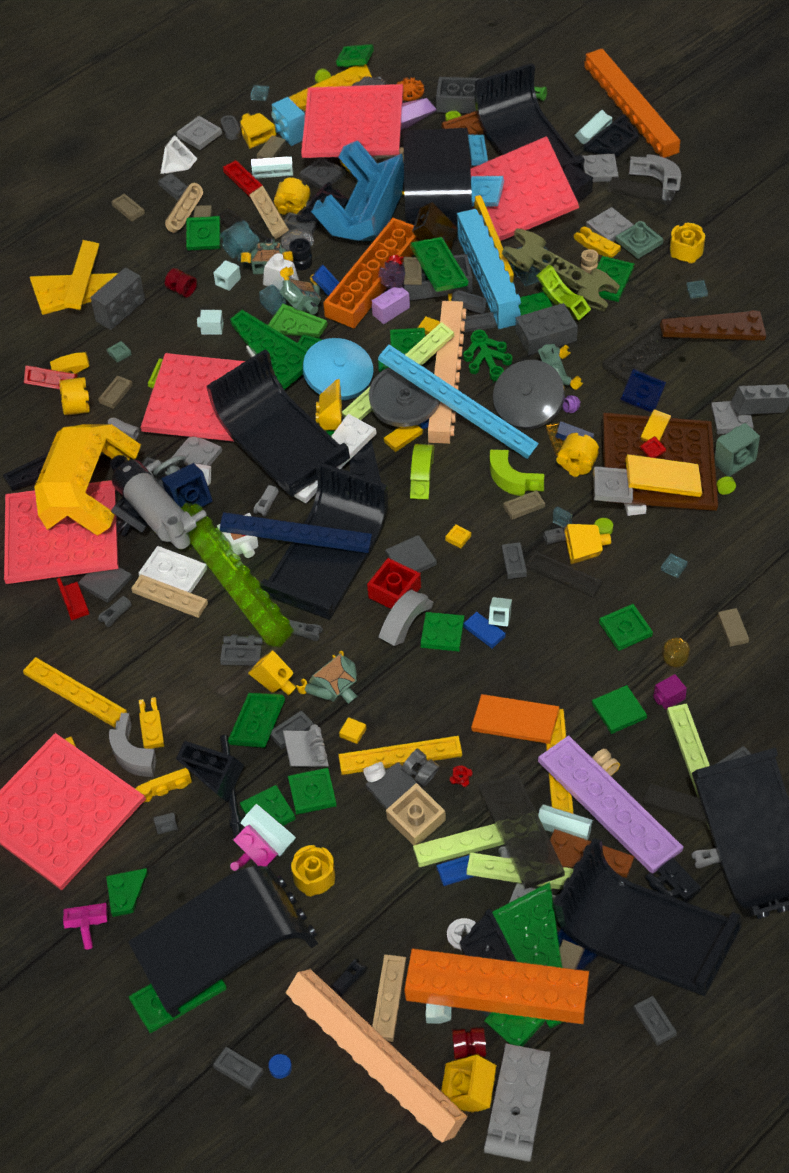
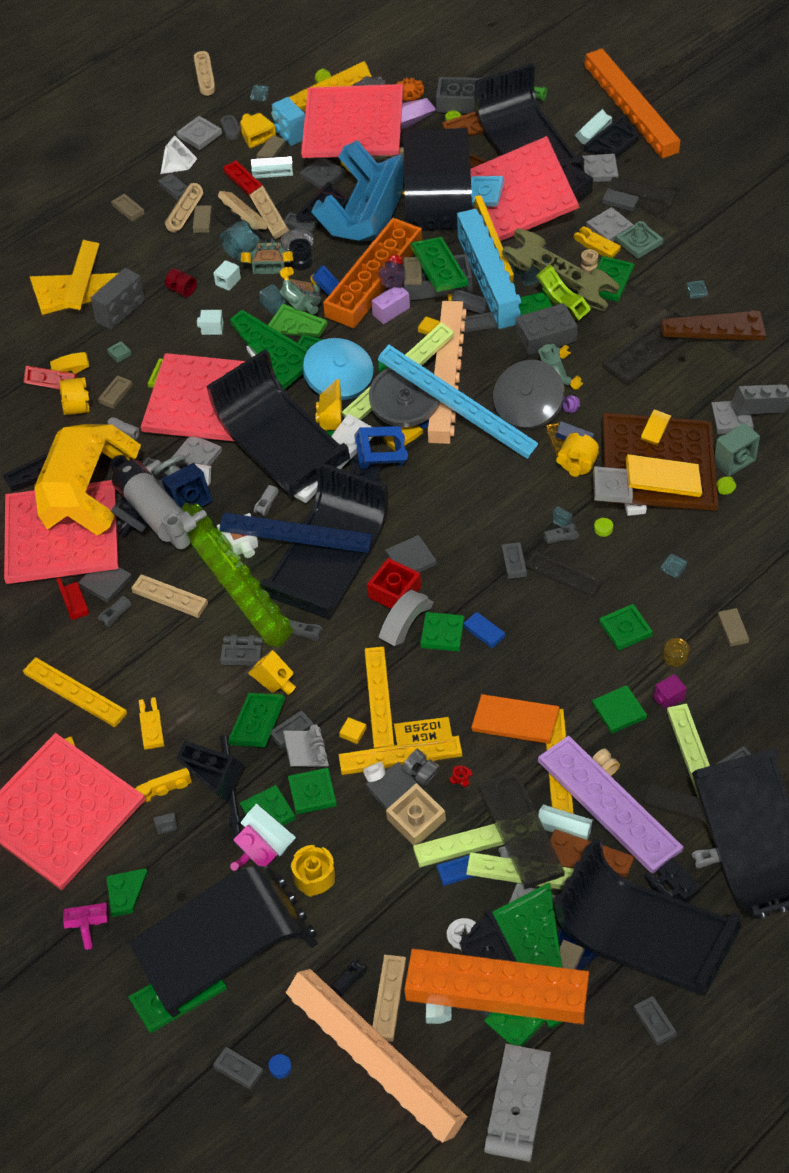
light grey arch [109,713,157,777] -> none
white plate [139,546,207,593] -> none
green plate [186,216,220,250] -> none
white torso [263,253,299,290] -> none
yellow brick [274,178,310,214] -> none
torso [296,651,357,704] -> none
green plate [336,44,374,67] -> none
green plate [390,328,425,355] -> none
lime arch [410,444,434,499] -> none
dark brown brick [412,202,457,251] -> none
yellow slope [441,1055,496,1112] -> none
yellow tile [445,525,471,548] -> none
dark red wheel [452,1027,486,1059] -> none
green plant [463,330,513,382] -> none
medium azure tile [468,134,488,165] -> none
light aqua brick [489,597,512,626] -> none
lime arch [490,450,544,496] -> none
dark tan tile [503,490,545,520] -> none
yellow torso [564,524,611,564] -> none
clear blue tile [620,369,666,412] -> none
light grey arch [629,154,681,191] -> none
red tile [640,436,666,458] -> none
yellow brick [670,223,705,263] -> none
none -> tan plate [194,51,215,96]
none -> tan plate [218,191,269,230]
none -> blue panel [354,426,408,469]
none -> yellow tile [365,647,394,749]
none -> yellow sticker [394,717,453,747]
none -> dark grey tile [602,189,639,212]

